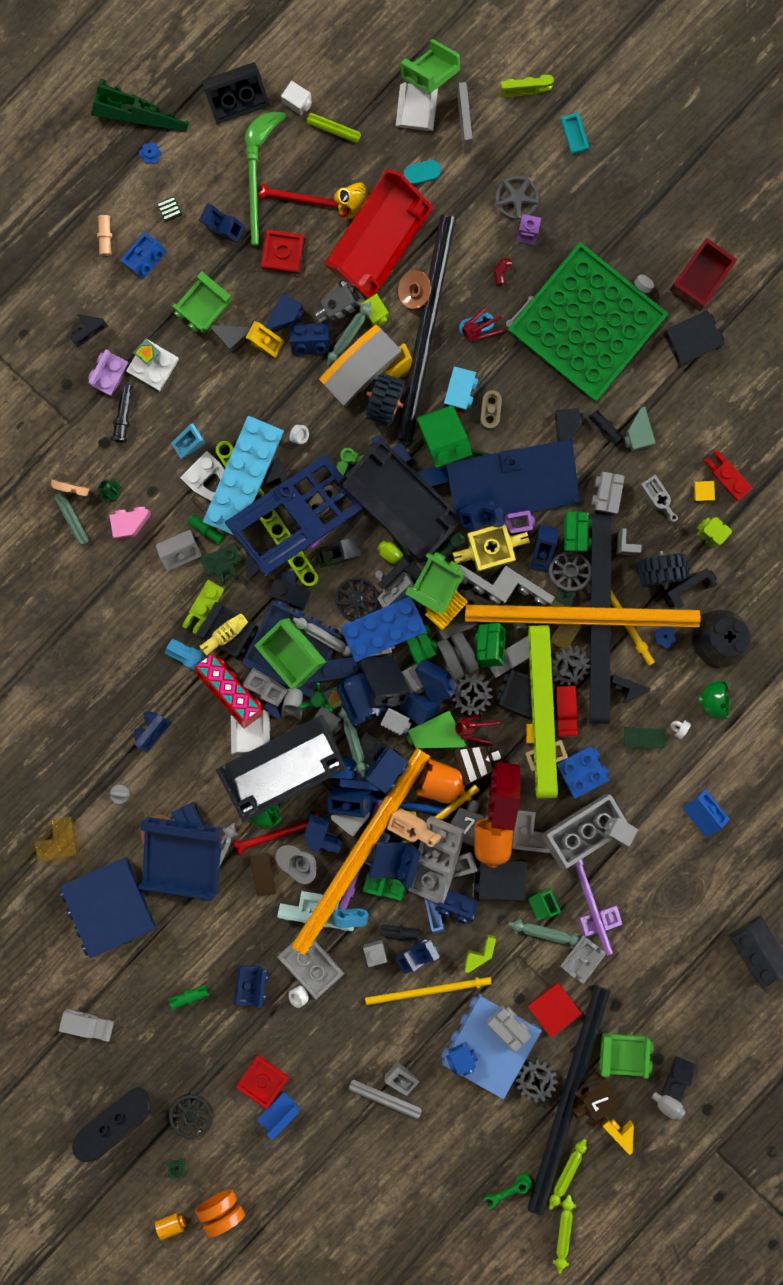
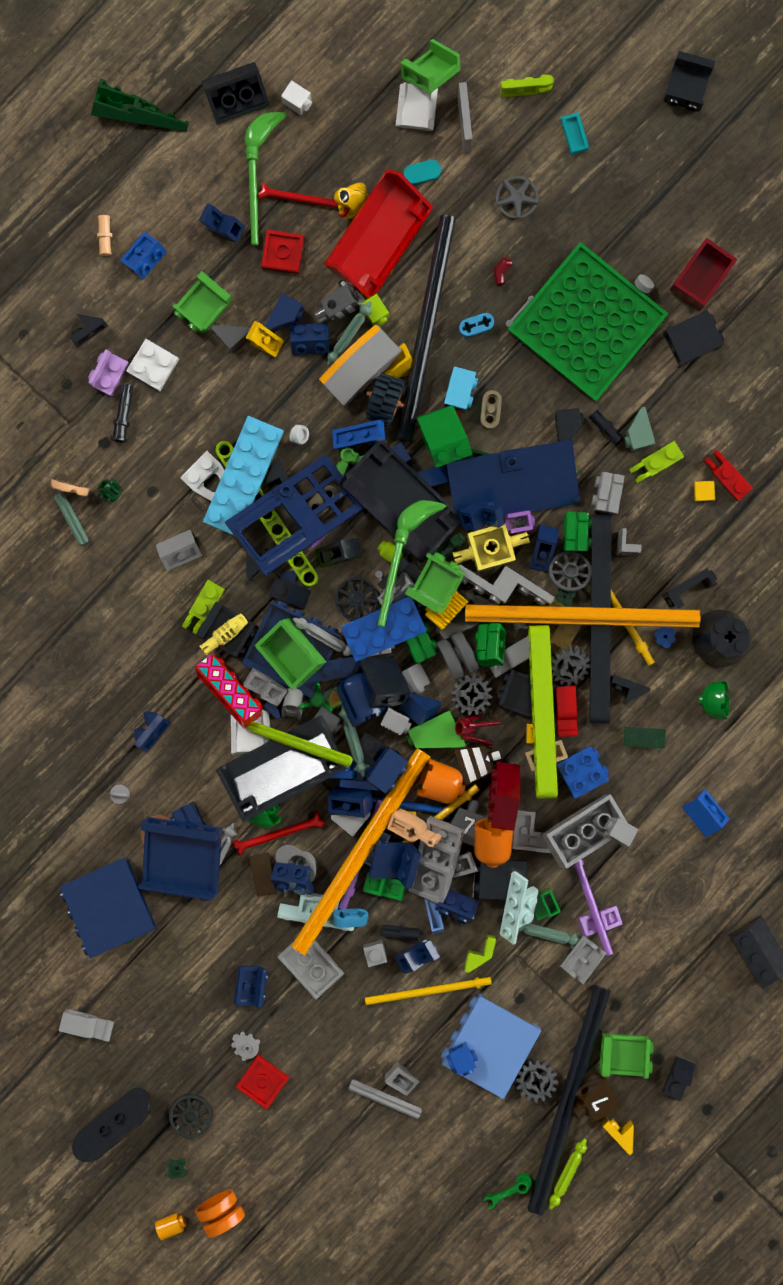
clear yellow plate [35,816,77,861] -> none
bright pink slope [110,507,151,540] -> none
tile [133,339,161,366] -> none
blue plant [139,142,161,164] -> none
dark green tile [157,196,182,222] -> none
dark azure piece [165,639,206,670] -> none
green pin [168,985,209,1010] -> none
medium azure slope [171,424,206,459] -> none
green pin [188,513,225,545] -> none
clear green plate [200,543,243,586] -> none
blue panel [257,1091,300,1140] -> none
white tile [289,986,309,1008] -> none
dark blue brick [305,813,342,854] -> none
lime axle [307,113,361,143] -> none
nougat dish [398,270,431,309] -> none
dark blue slope [415,659,457,702] -> none
dark red plant [462,307,507,343] -> none
light grey brick [486,1005,531,1053] -> none
medium lavender window [516,214,541,245] -> none
red tile [527,982,582,1038] -> none
lime wheel [553,1195,576,1274] -> none
light grey piece [638,475,678,524] -> none
black wheel [638,551,690,589] -> none
light grey plant [651,1091,686,1121] -> none
white tile [671,720,691,740] -> none
lime brick [696,517,732,549] -> none
none -> light grey piece [231,1032,260,1061]
none -> lime axle [248,721,353,767]
none -> dark blue bracket [270,862,315,895]
none -> blue plate [332,420,385,450]
none -> bright green piece [377,500,446,627]
none -> light aqua bracket [500,871,538,945]
none -> lime hinge [629,441,684,483]
none -> black panel [663,51,716,112]

